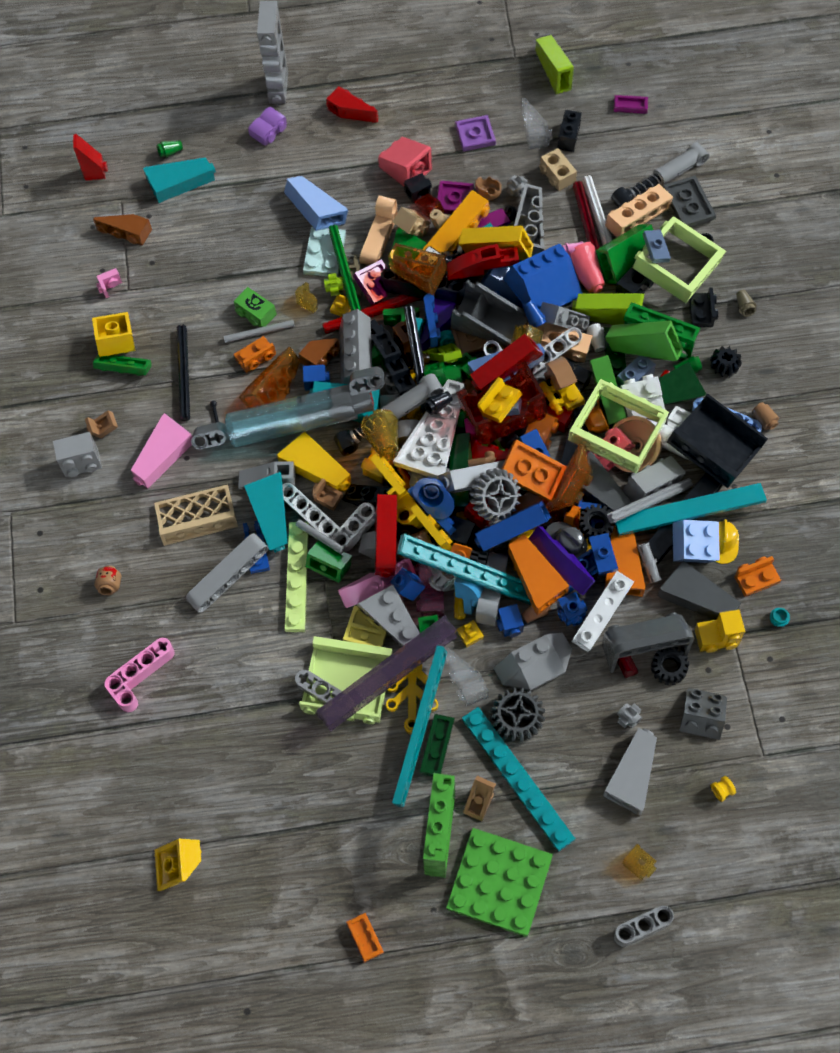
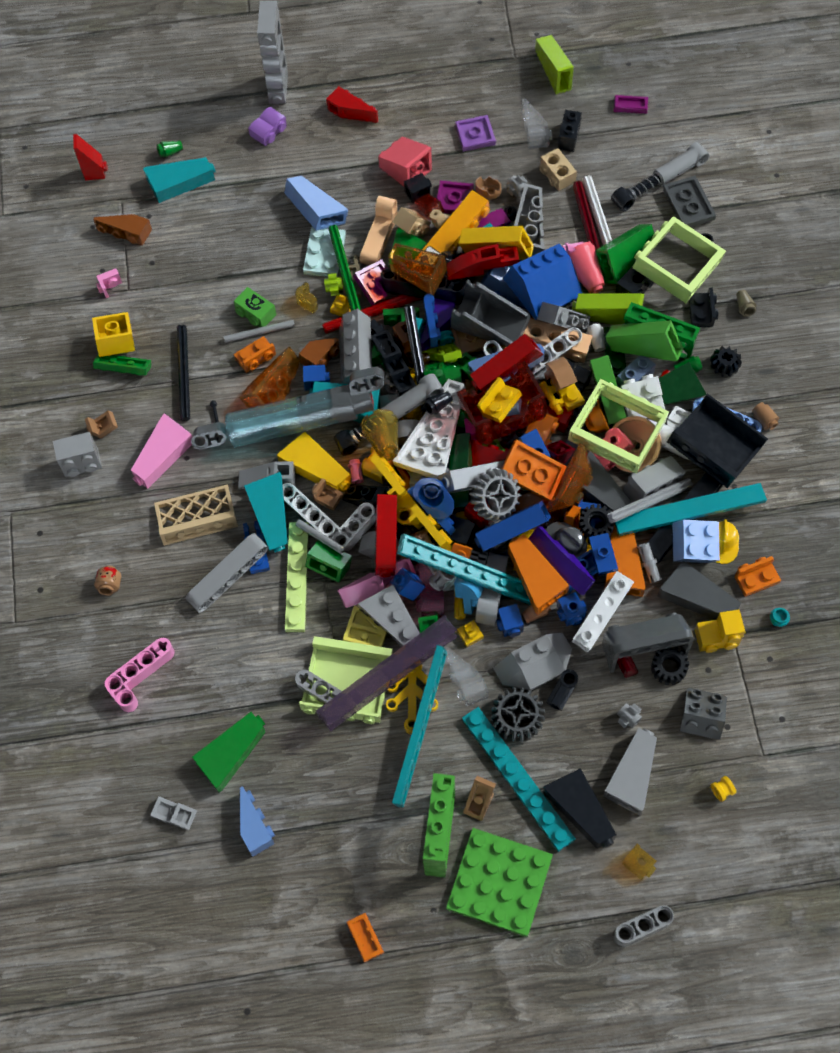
yellow slope [155,839,201,891] -> none
dark green plate [420,714,455,776] -> none
medium nougat arm [468,451,496,467] -> none
clear yellow brick [512,325,543,344] -> none
blue cone [523,300,546,329] -> none
light nougat brick [605,184,673,237] -> none
sand blue plate [643,230,671,263] -> none
none -> light grey slope [150,796,197,830]
none -> green slope [192,712,266,793]
none -> medium blue slope [240,786,275,856]
none -> bright pink pin [348,459,364,484]
none -> black slope [543,768,617,849]
none -> dark red slope [546,440,575,465]
none -> black piece [546,669,578,711]

